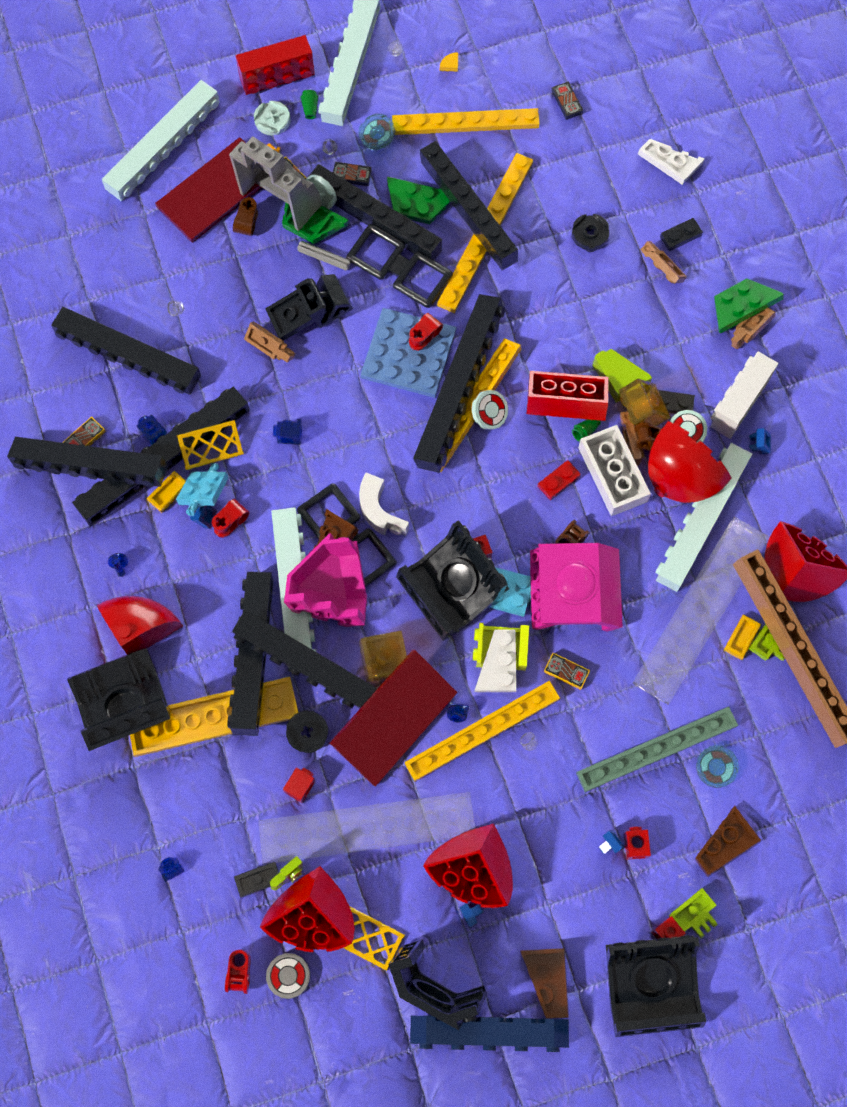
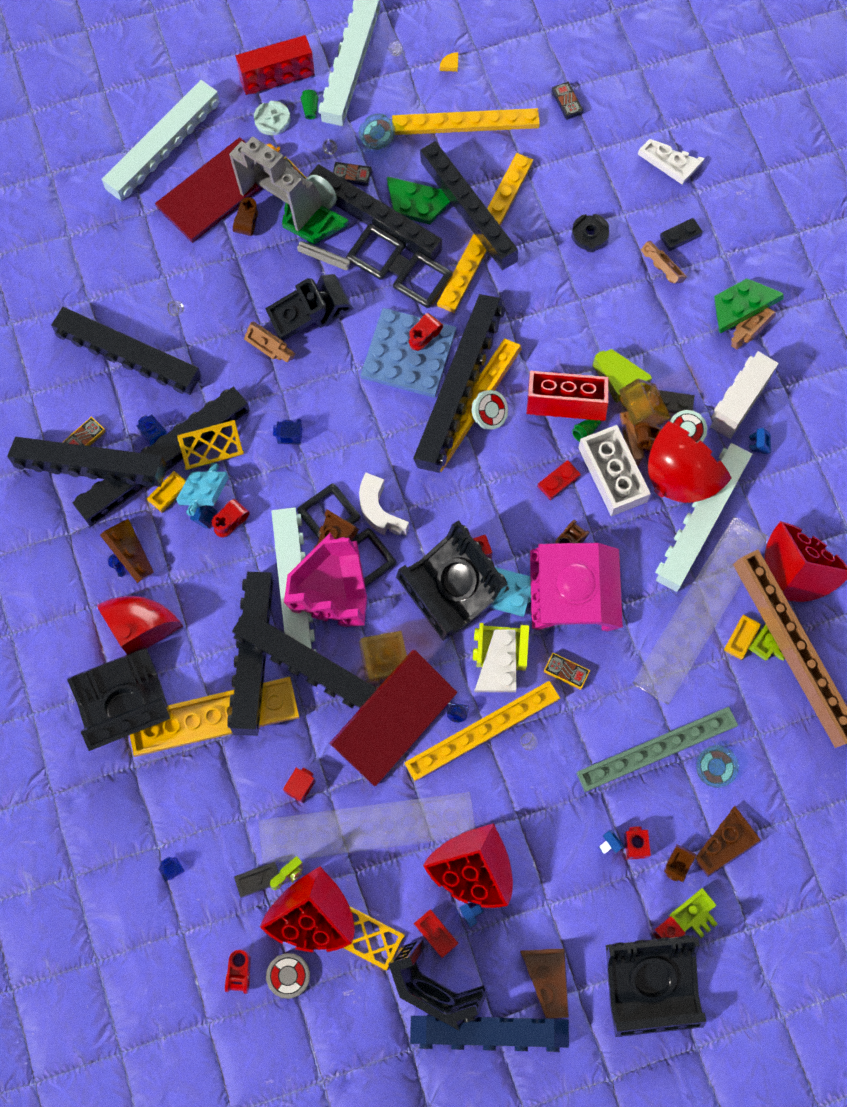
black plate [286,710,328,753] -> none
none -> reddish brown wing [100,518,154,583]
none -> red plate [414,909,459,958]
none -> reddish brown bracket [664,844,696,882]

